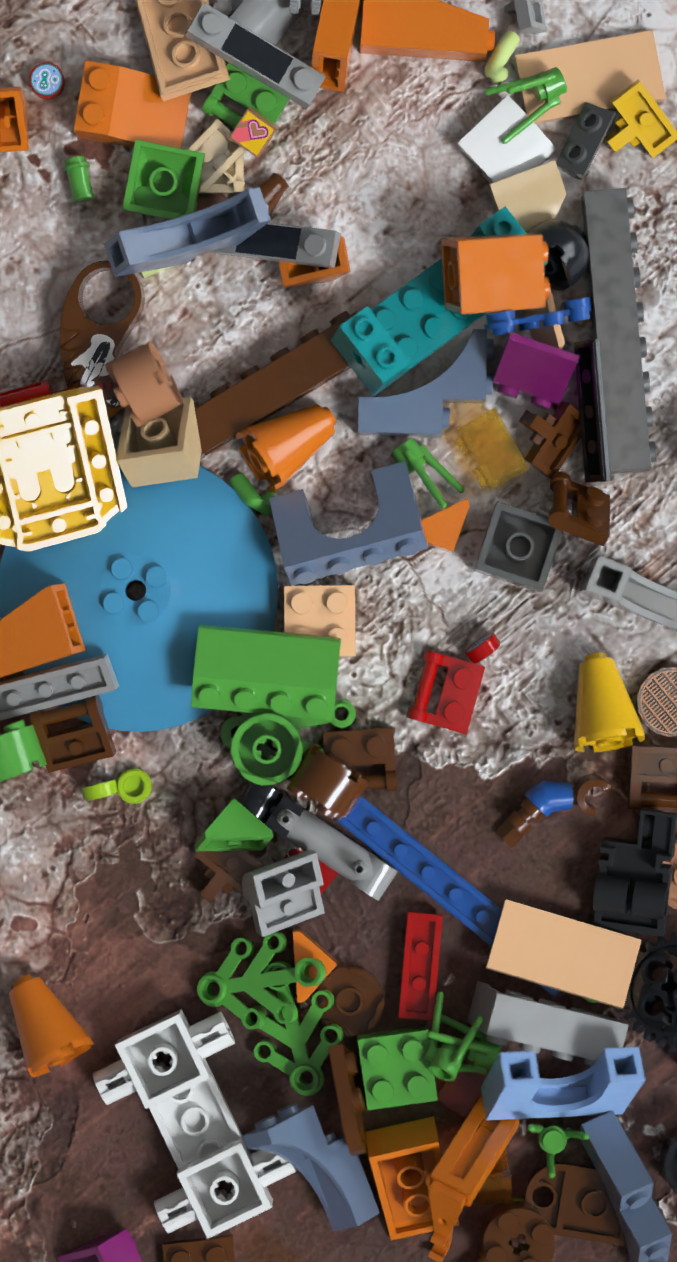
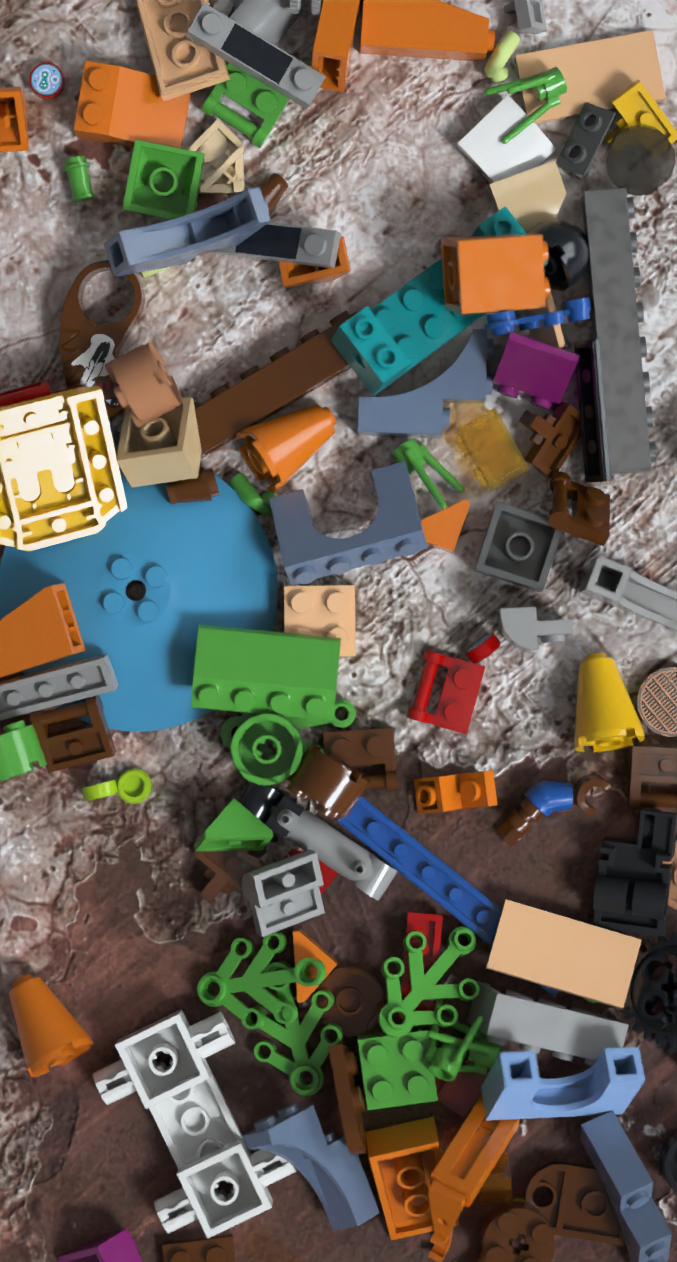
tile [229,107,279,158] -> none
bright green plant [527,1123,589,1178] -> none
none -> reddish brown cone [165,467,219,505]
none -> bright green plant [378,927,480,1038]
none -> orange slope [413,770,498,814]
none -> light grey brick [496,607,573,651]
none -> clear smoke tile [604,124,675,196]

